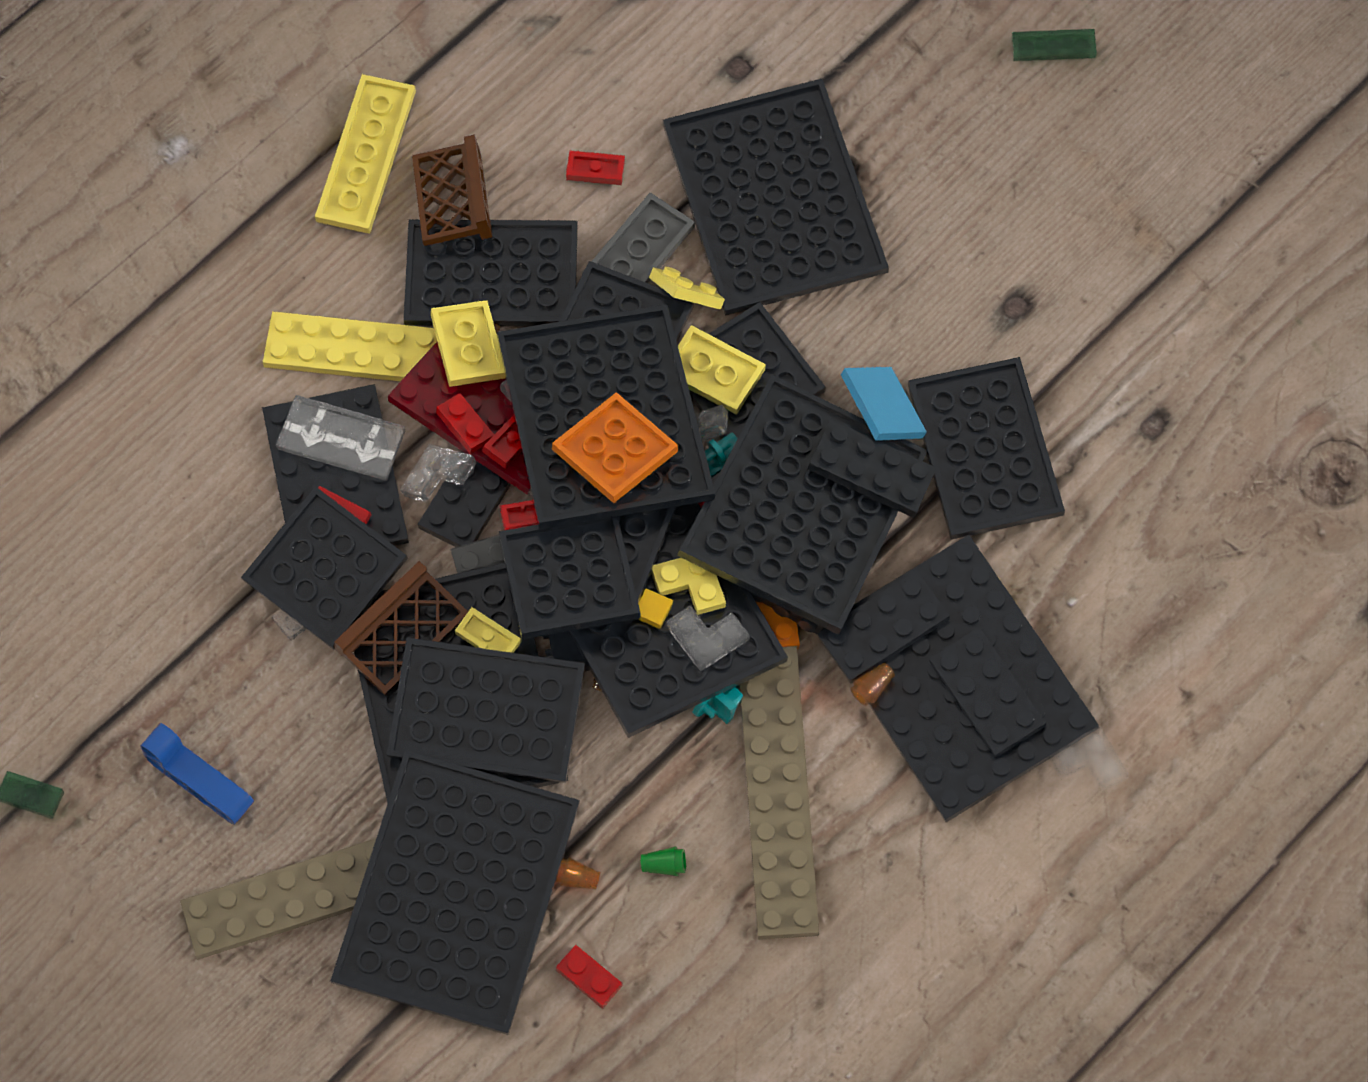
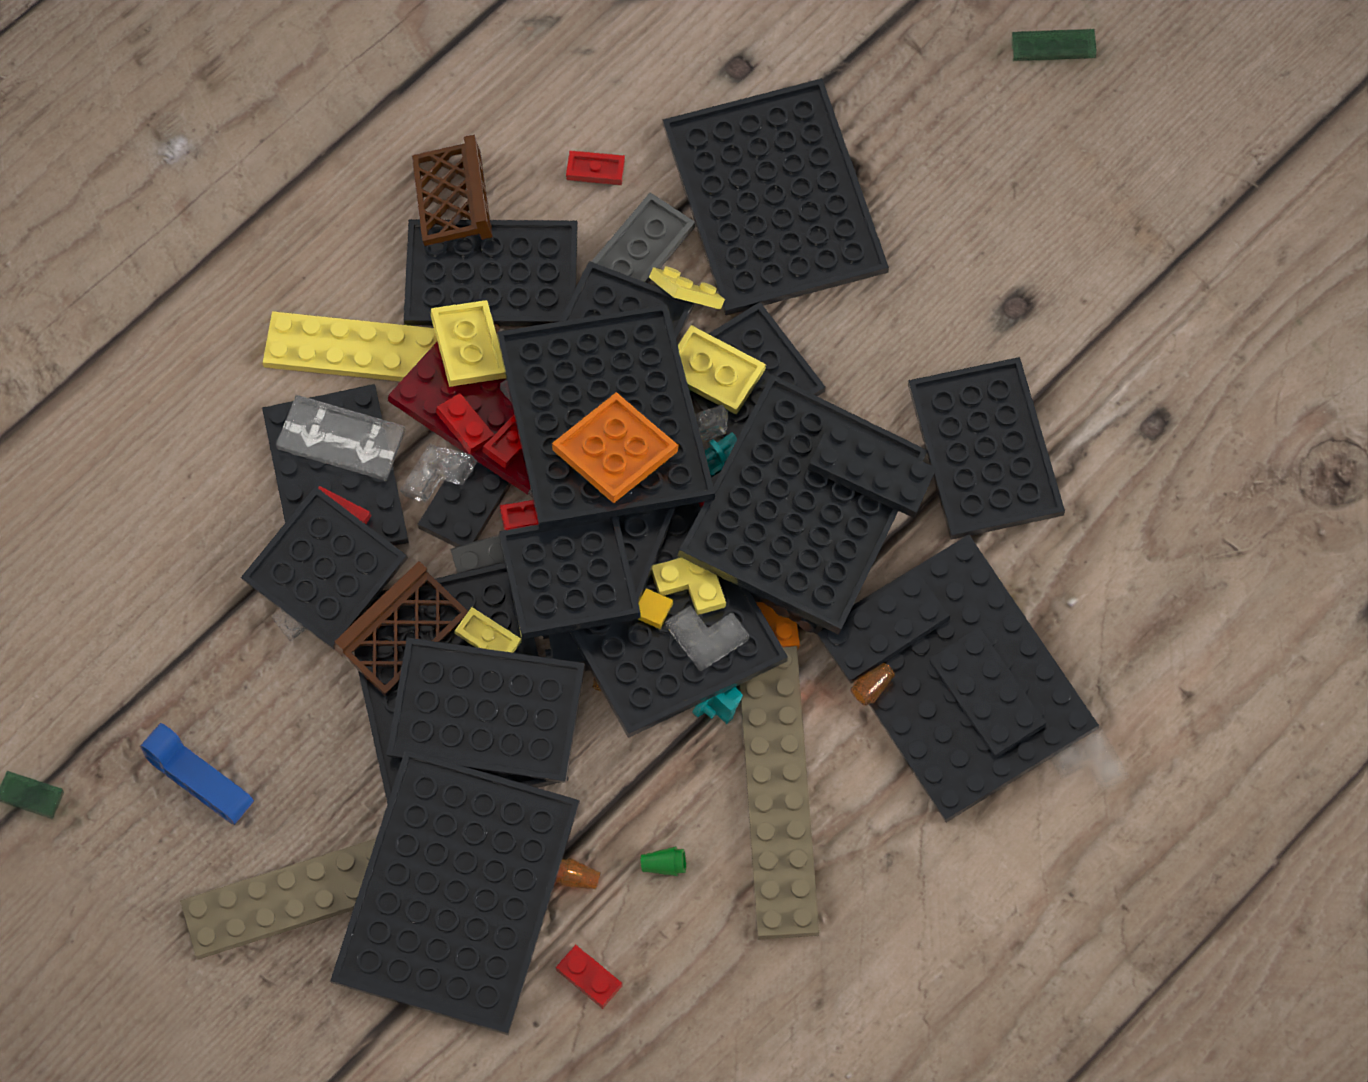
light yellow plate [315,74,416,234] -> none
dark azure tile [841,367,927,440] -> none

